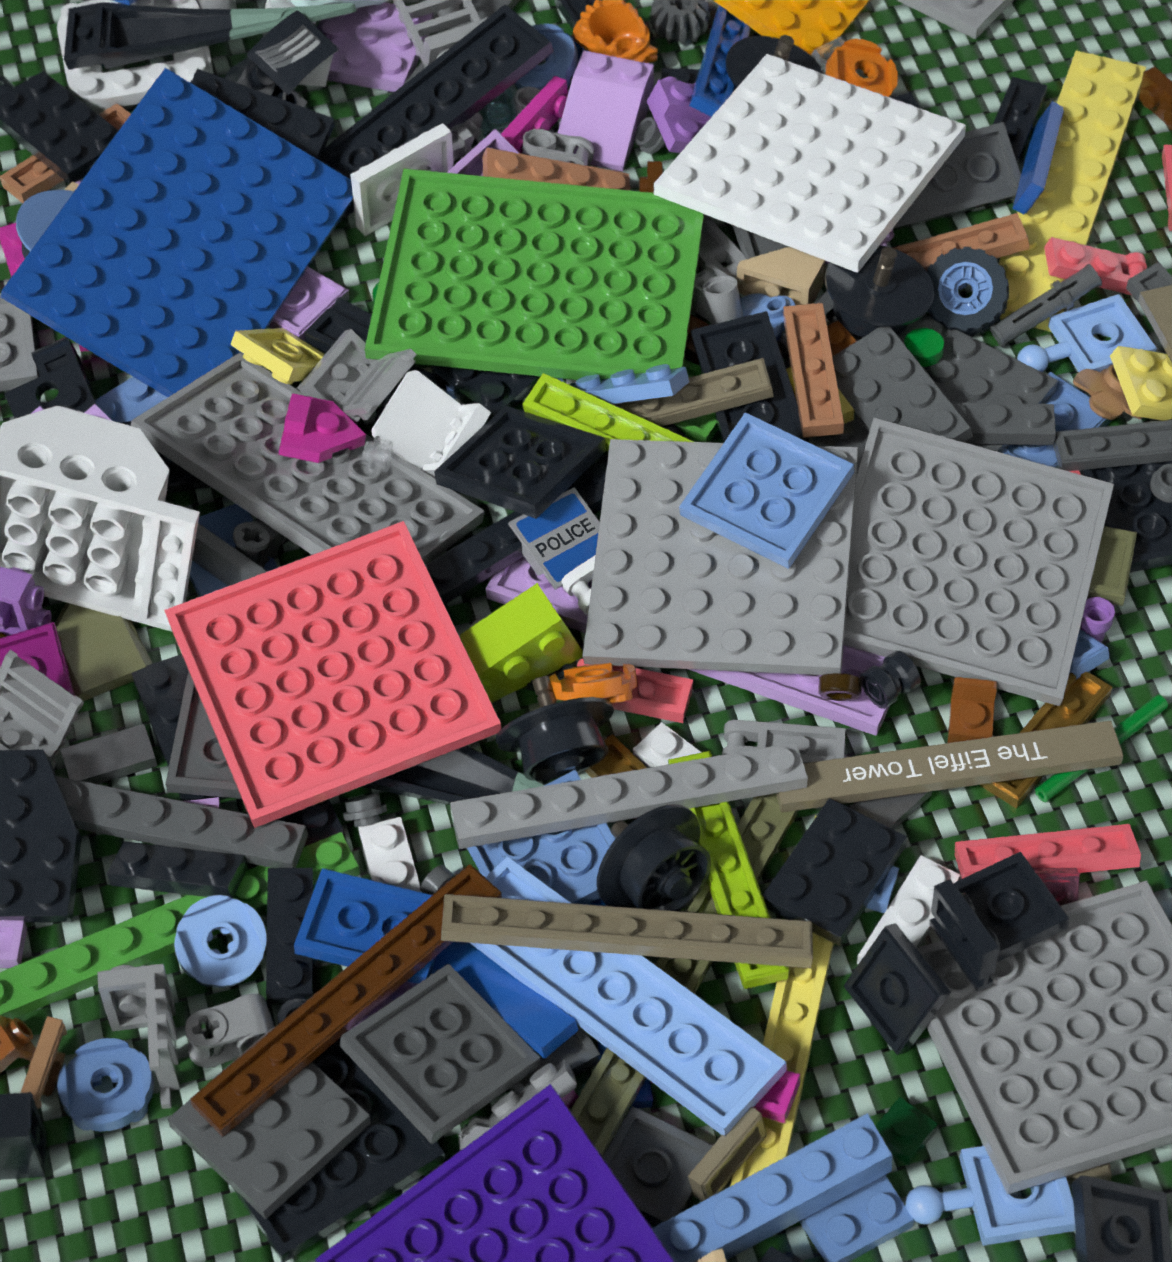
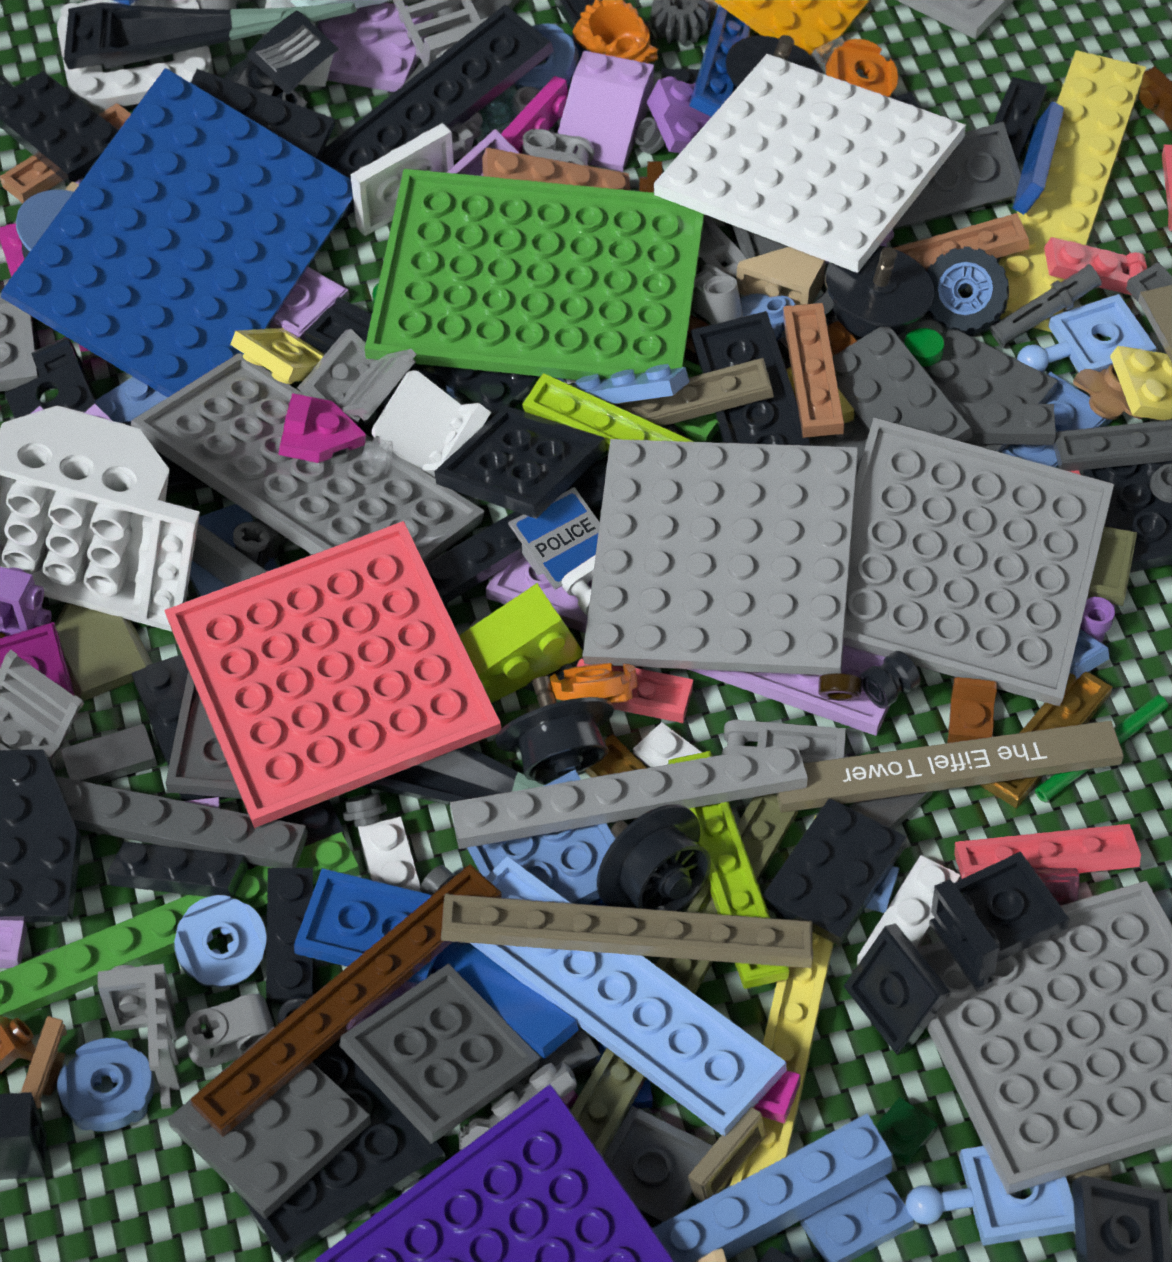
medium blue plate [679,412,854,569] -> none

